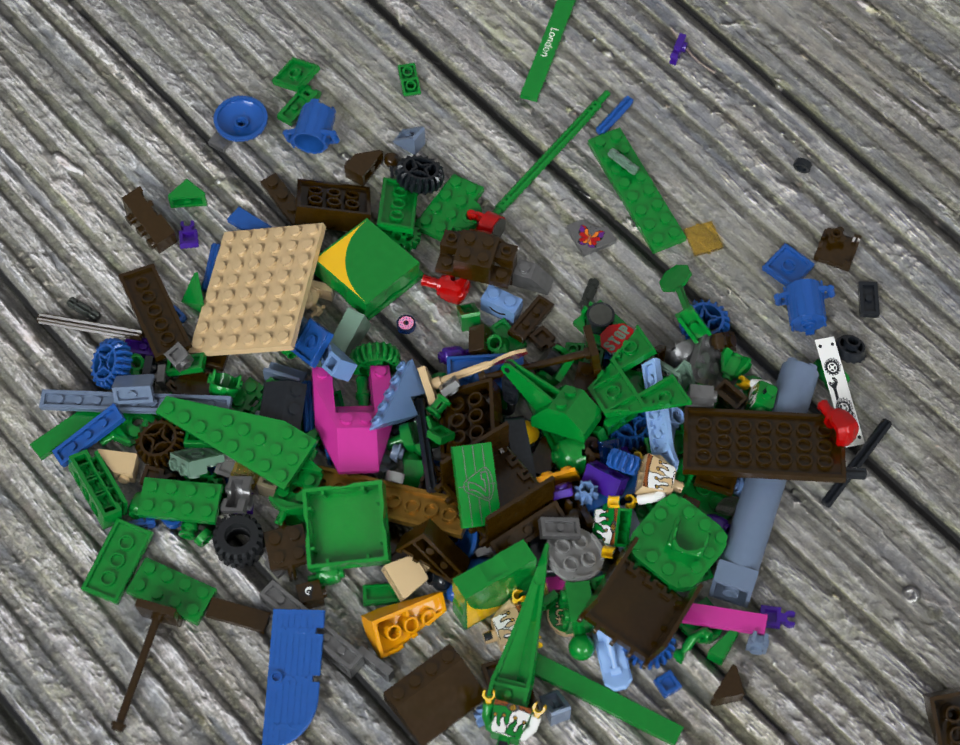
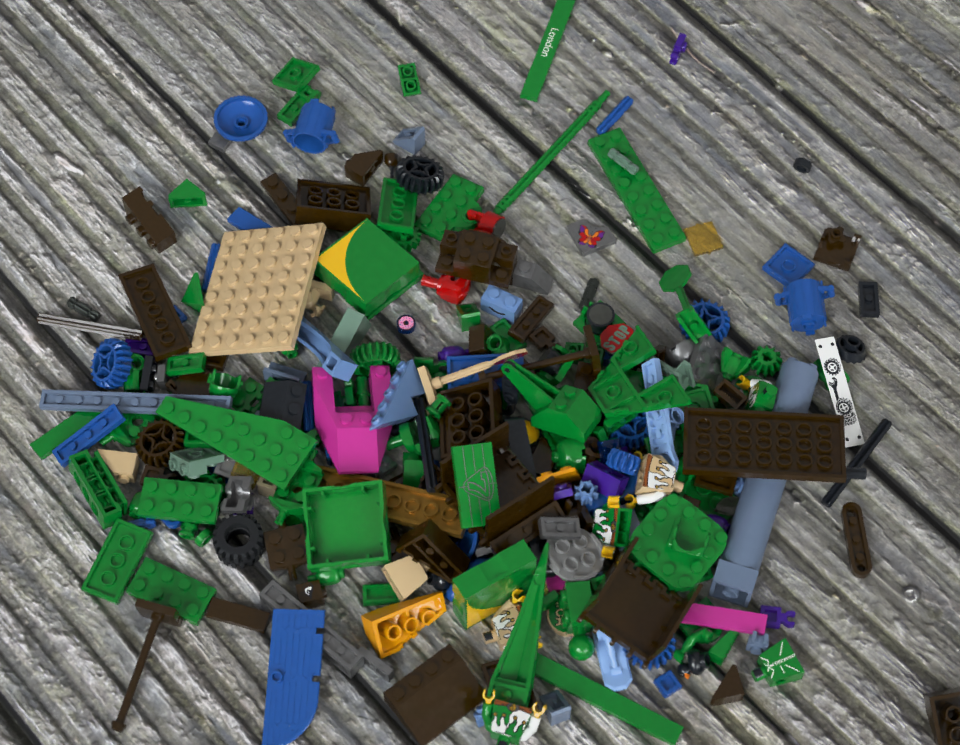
sand blue panel [112,374,155,404] -> none
flat silver bracket [164,342,194,372] -> none
dark purple plate [179,220,199,249] -> none
blue tile [291,318,334,368] -> none
light grey beam [384,470,405,484] -> none
sand blue plate [390,443,405,463] -> none
green plate [427,425,455,445] -> none
flat silver plate [439,375,460,397] -> none
flat silver brick [685,384,717,408] -> none
dark brown plate [710,332,737,352] -> none
red piece [817,399,859,447] -> none
none -> green plate [342,377,358,406]
none -> green plate [414,357,447,376]
none -> black animal [677,649,711,679]
none -> green gear [750,345,783,378]
none -> green torso [751,638,805,687]
none -> dark brown plate [841,502,872,578]

